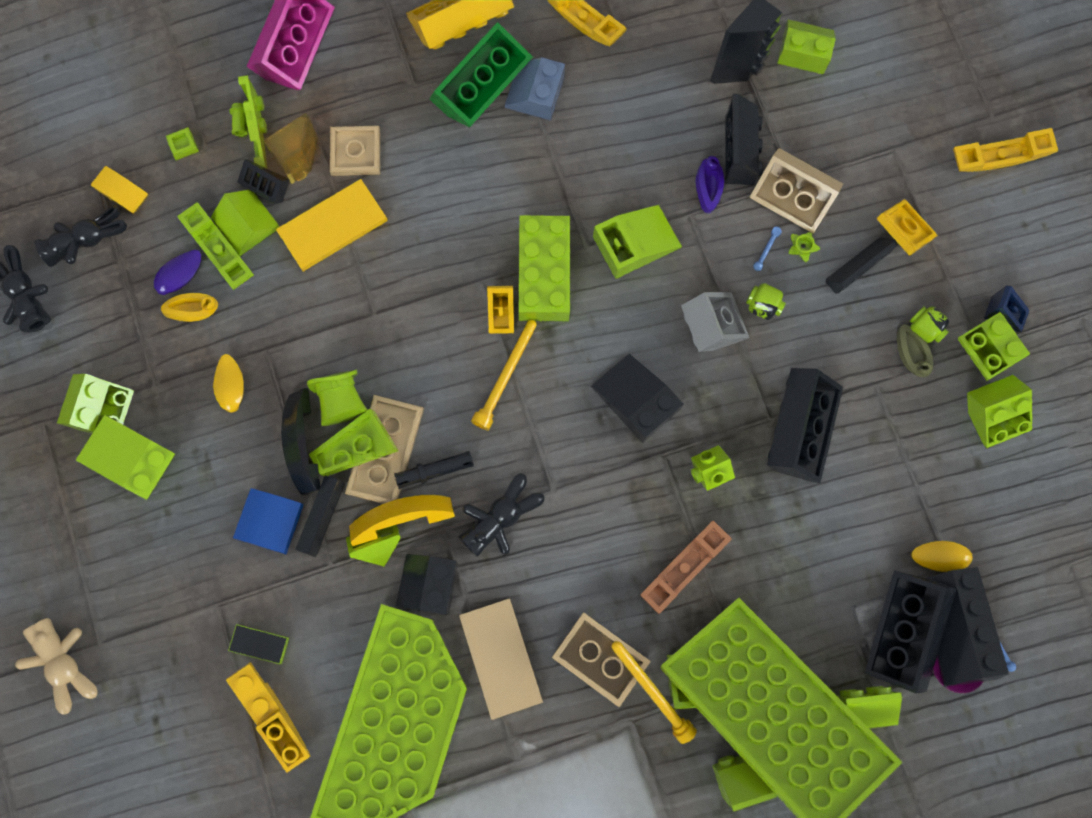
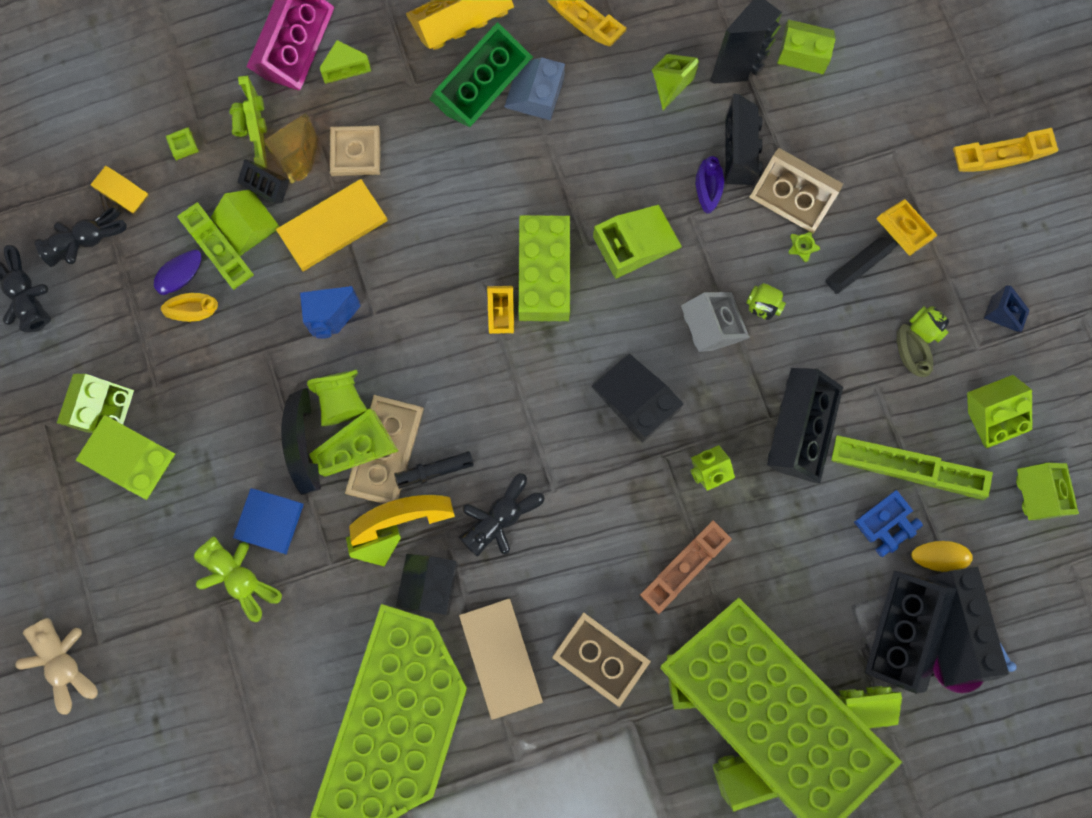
yellow arm [213,354,244,413] -> none
yellow slope [226,662,310,773] -> none
black tile [228,624,289,664] -> none
black slope [295,475,345,557] -> none
yellow piece [471,320,537,431] -> none
yellow piece [611,641,697,744] -> none
medium blue hinge [753,227,782,271] -> none
lime slope [957,312,1030,381] -> none
none -> lime animal [194,536,282,622]
none -> blue slope [300,286,360,339]
none -> lime slope [320,40,371,84]
none -> lime slope [651,54,699,110]
none -> lime slope [831,435,993,500]
none -> blue plate [854,490,923,557]
none -> lime slope [1016,463,1079,521]

